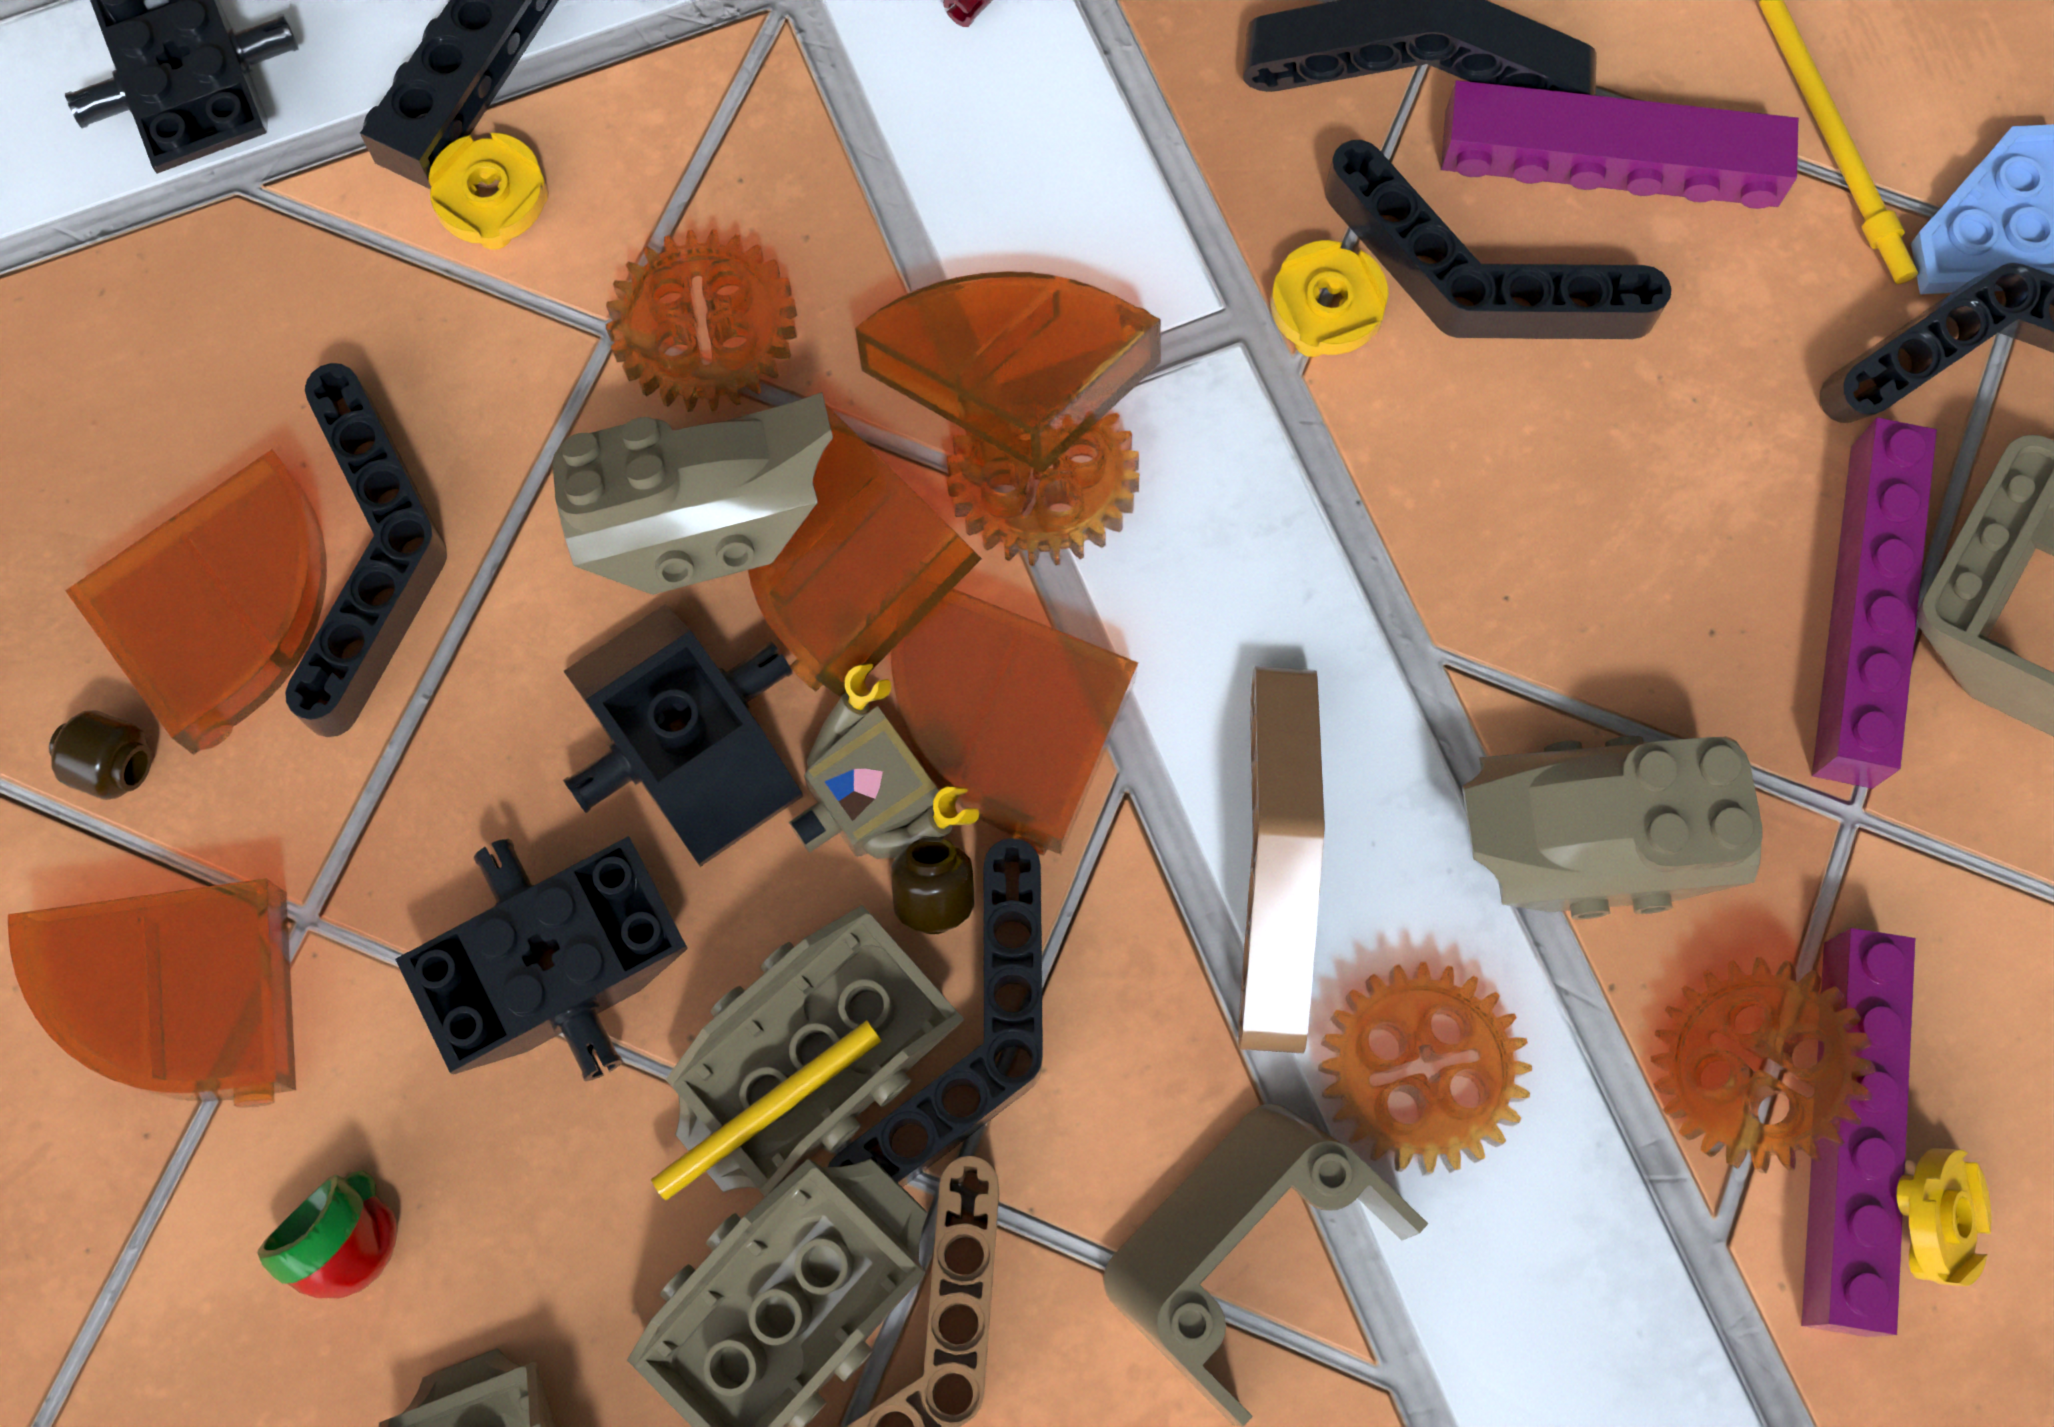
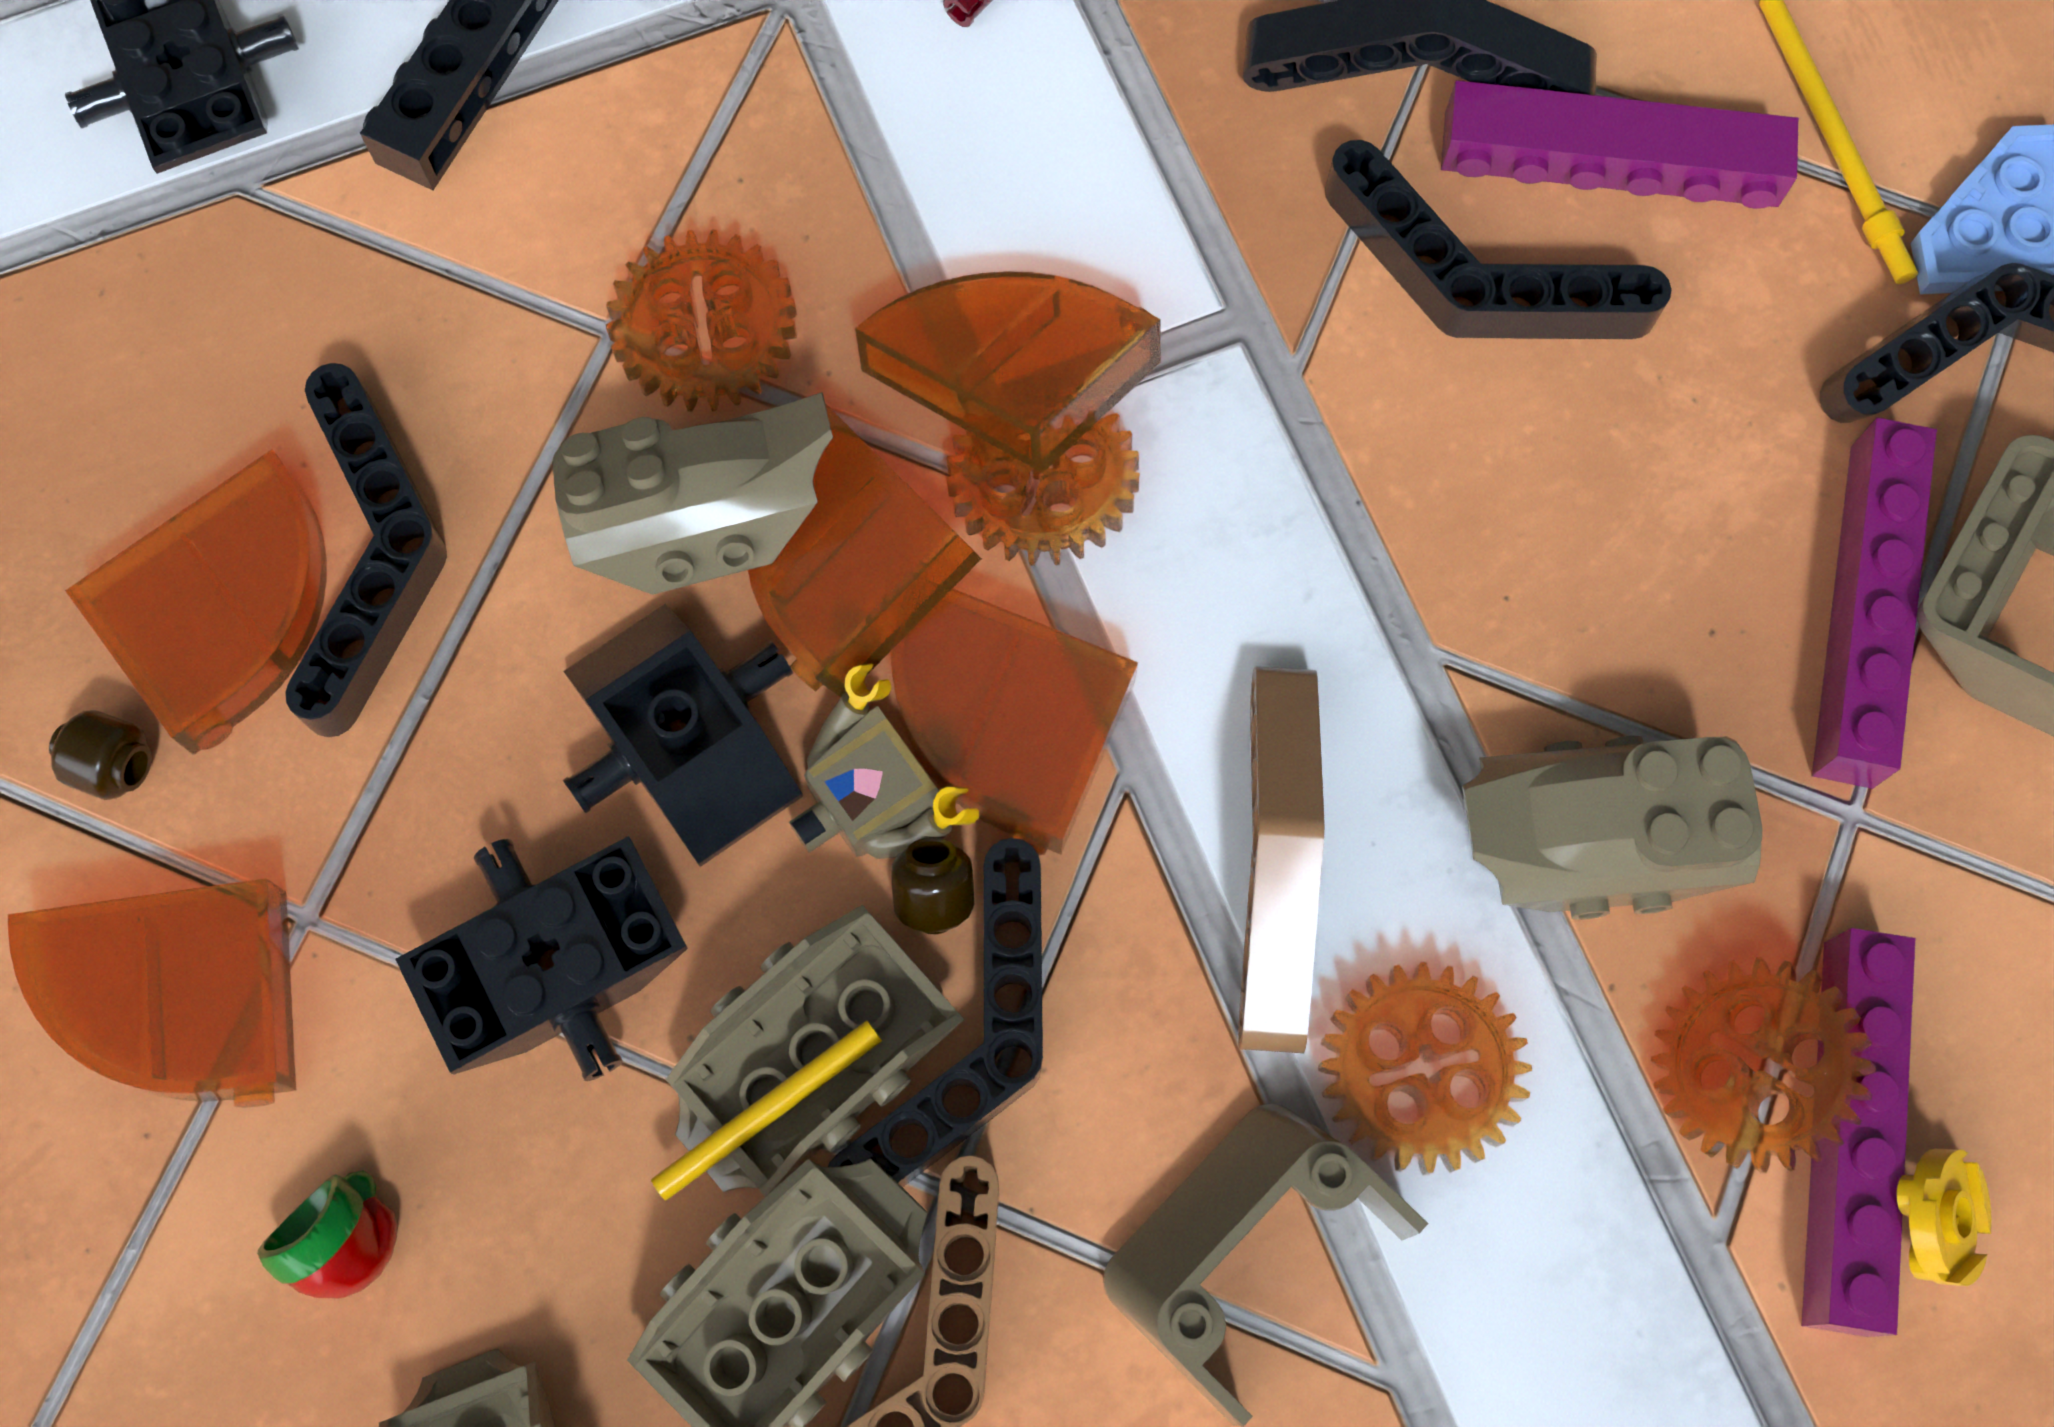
yellow plate [428,133,549,250] -> none
yellow plate [1270,240,1389,357] -> none

